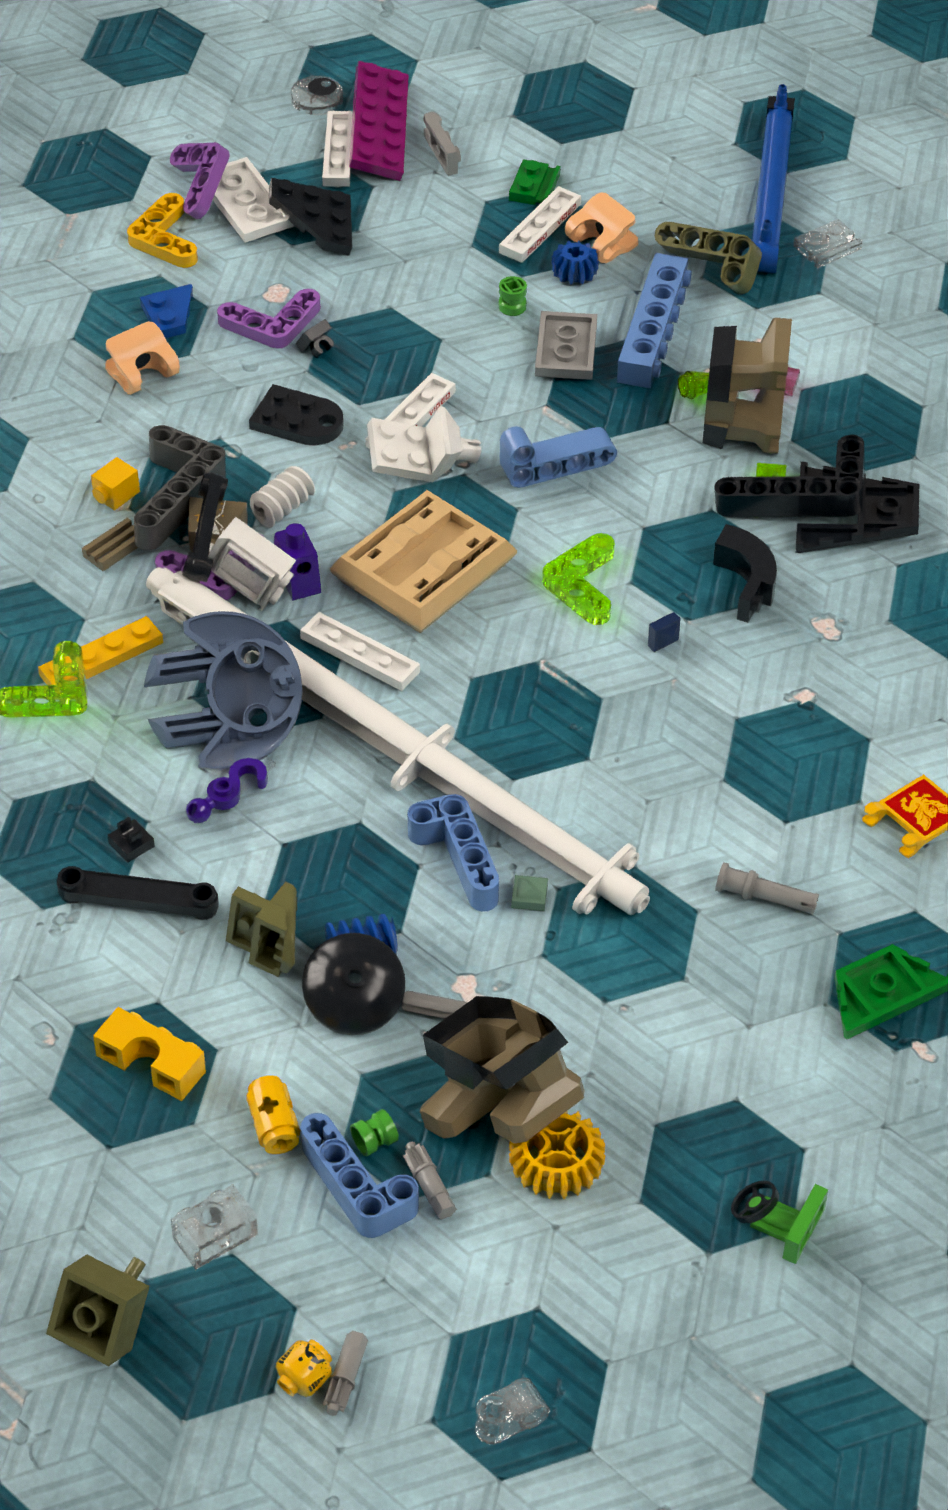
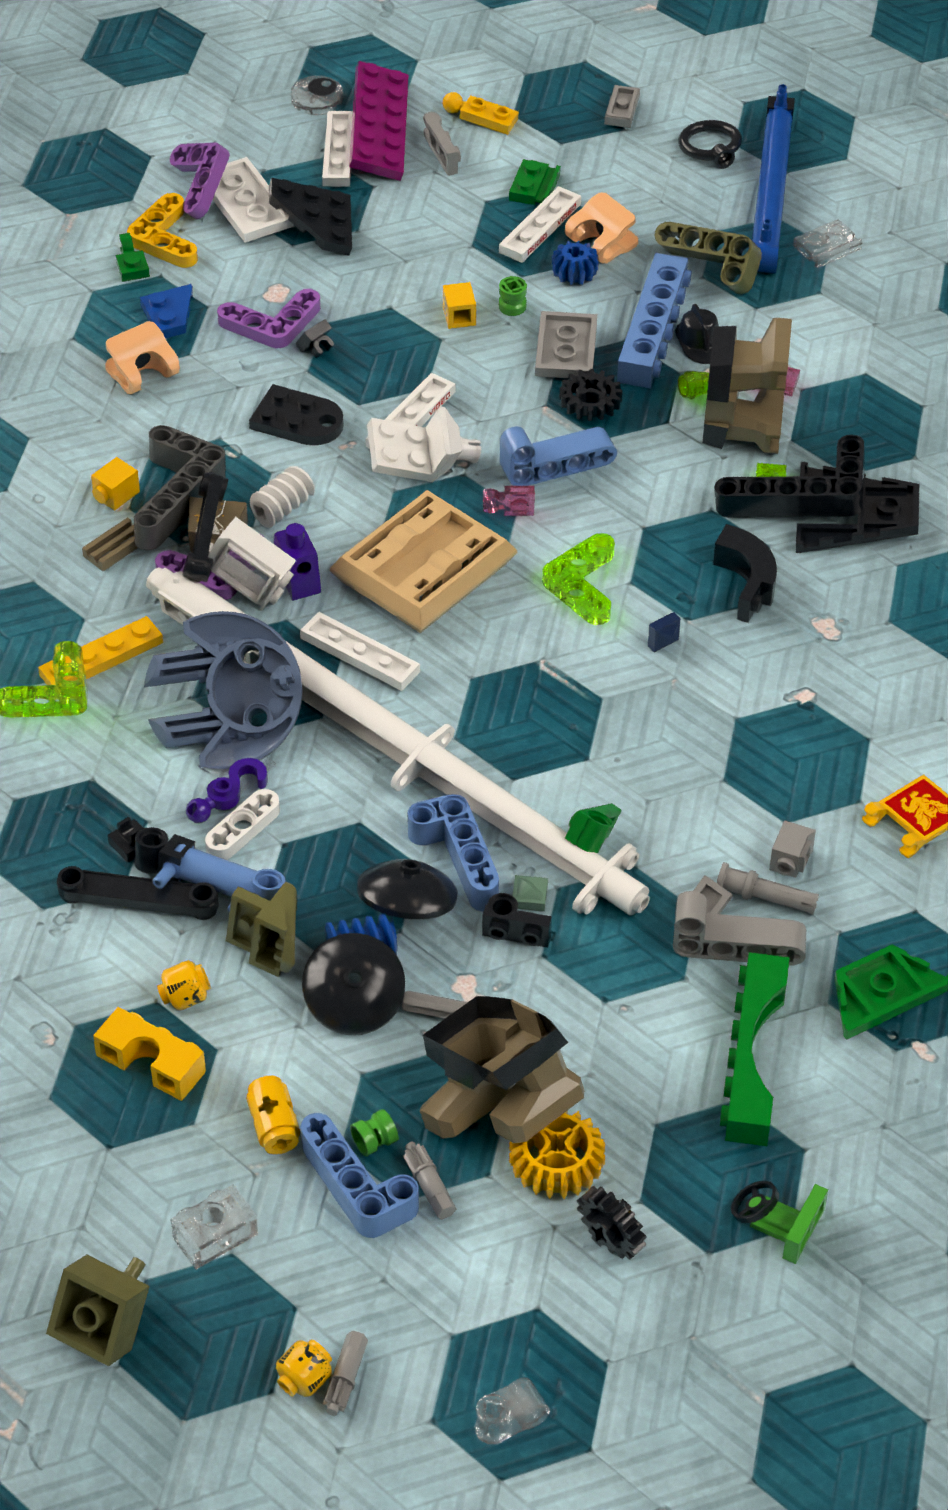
none -> green plate [116,233,150,282]
none -> medium blue piece [134,827,285,912]
none -> yellow head [157,960,211,1010]
none -> white beam [205,789,280,860]
none -> black dish [357,859,458,919]
none -> yellow plate [442,92,519,135]
none -> yellow brick [443,282,476,329]
none -> black plate [482,893,552,948]
none -> clear pink plate [483,486,535,516]
none -> black gear [559,369,623,421]
none -> green plate [565,803,622,853]
none -> black gear [577,1186,647,1260]
none -> light grey plate [605,85,640,128]
none -> light grey beam [673,891,807,965]
none -> black piece [675,304,719,364]
none -> black piece [678,120,742,169]
none -> light grey plate [693,875,733,914]
none -> green arch [720,952,790,1147]
none -> light grey window [769,820,816,878]

